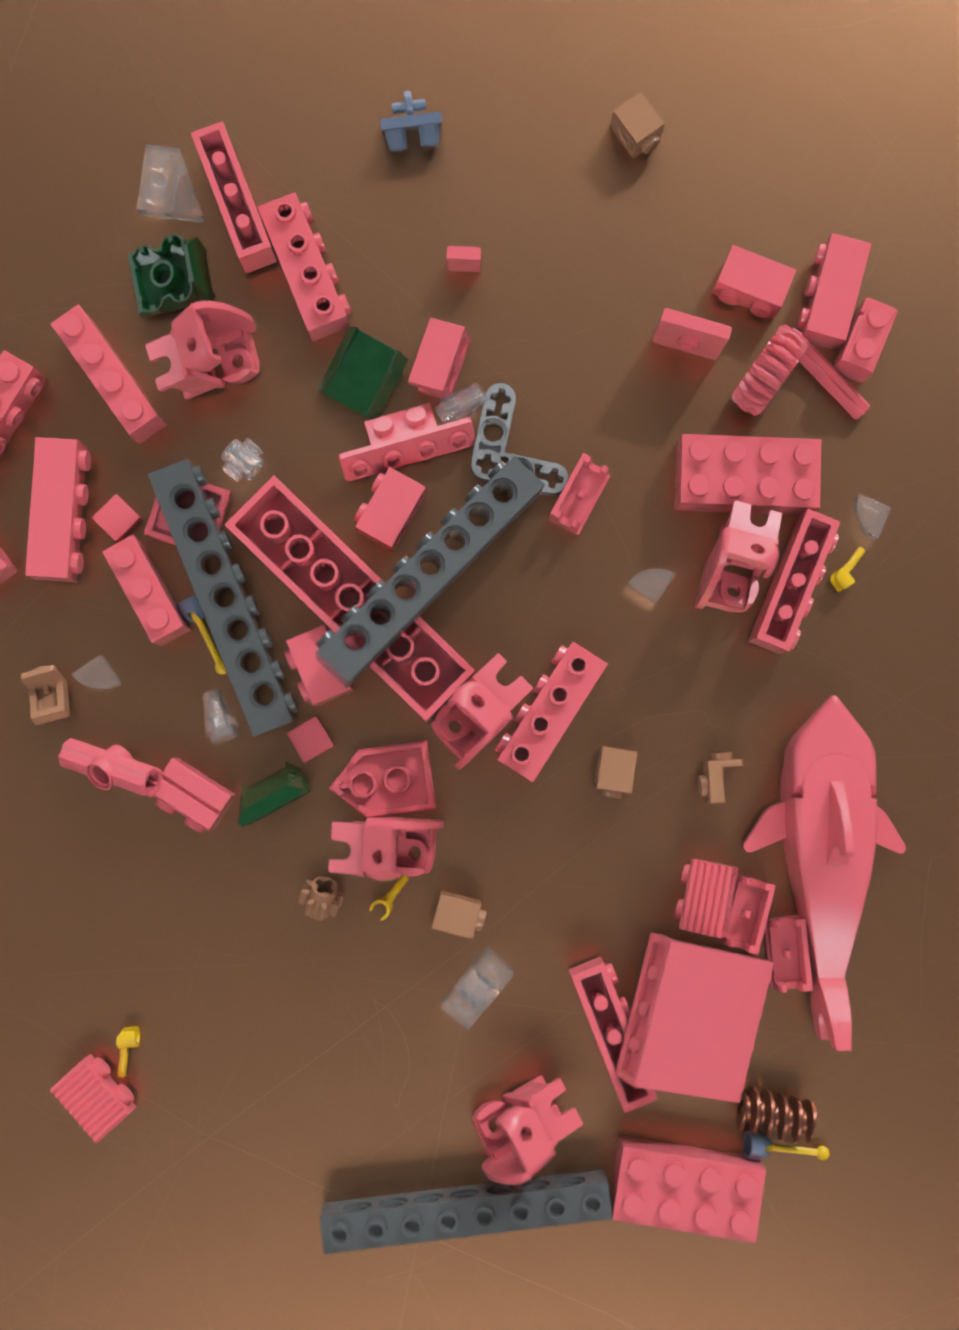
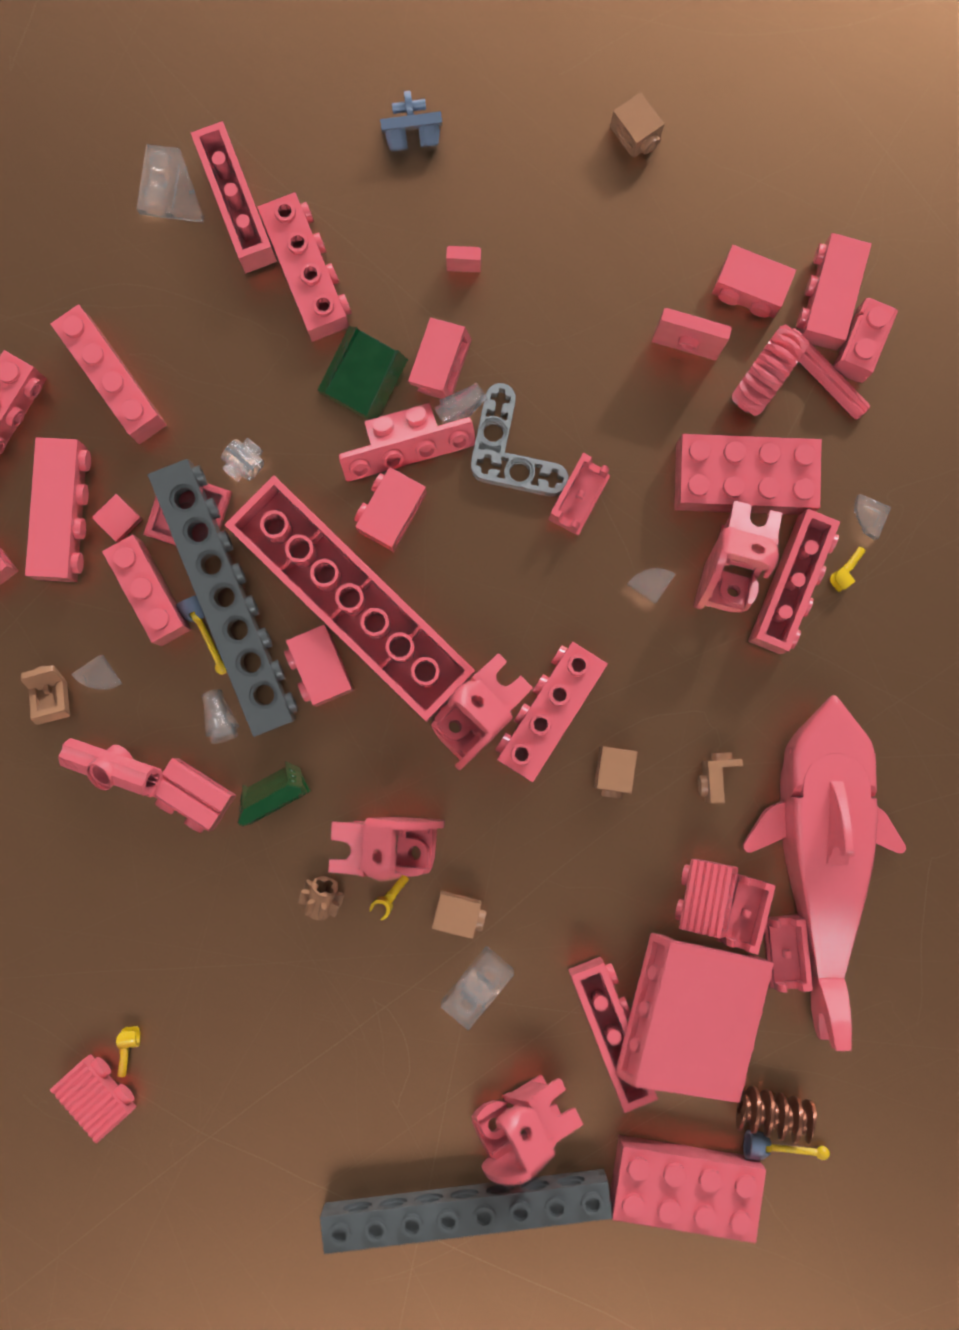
dark green slope [127,234,216,318] -> none
coral piece [145,301,260,399] -> none
coral tile [287,716,335,763] -> none
dark grey brick [316,456,545,689] -> none
coral tile [329,740,436,818] -> none

